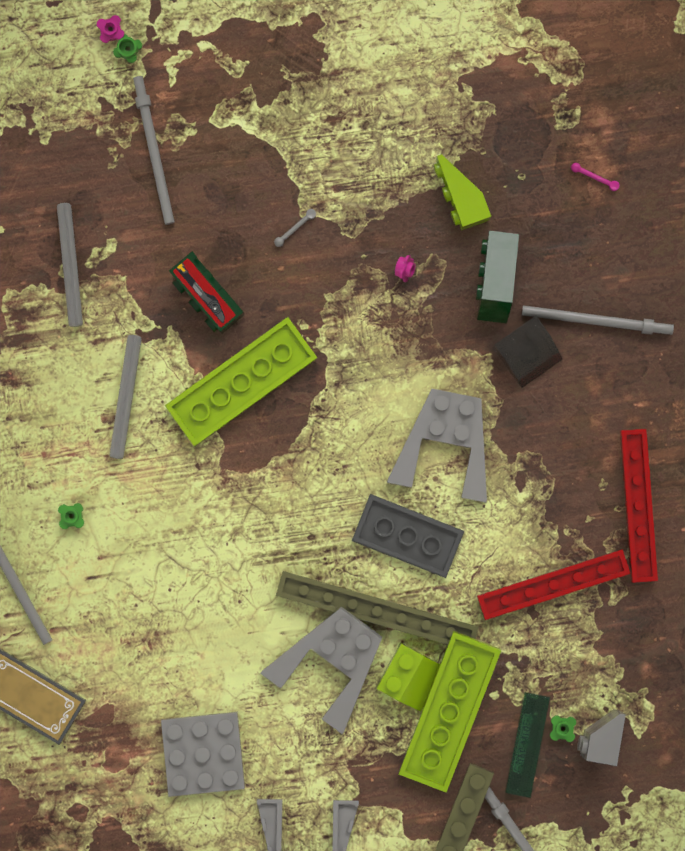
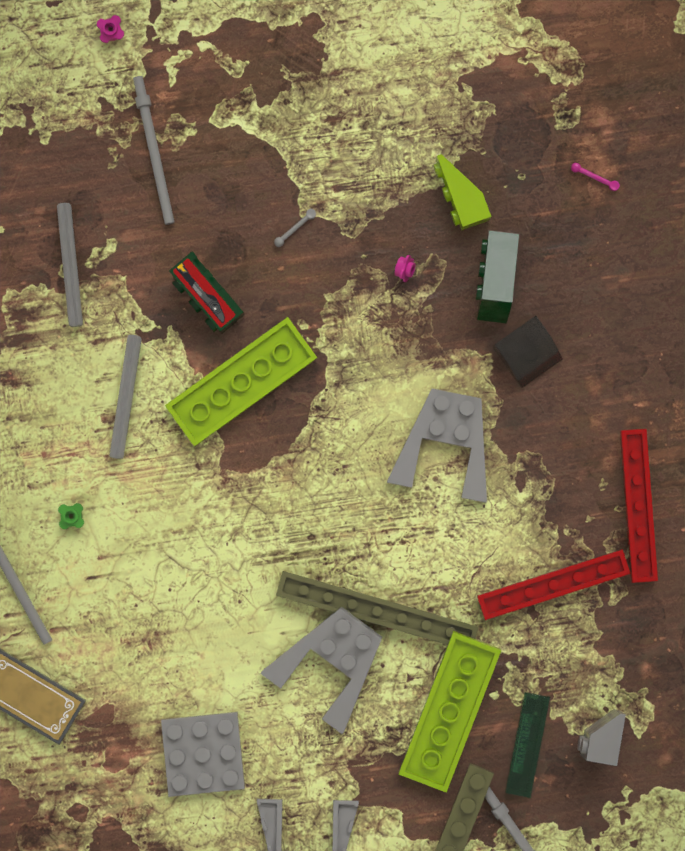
bright green plate [113,34,142,63] -> none
dark grey tile [352,494,464,578] -> none
lime slope [376,642,440,712] -> none
light grey bar [522,305,674,335] -> none
bright green plate [550,715,576,742] -> none

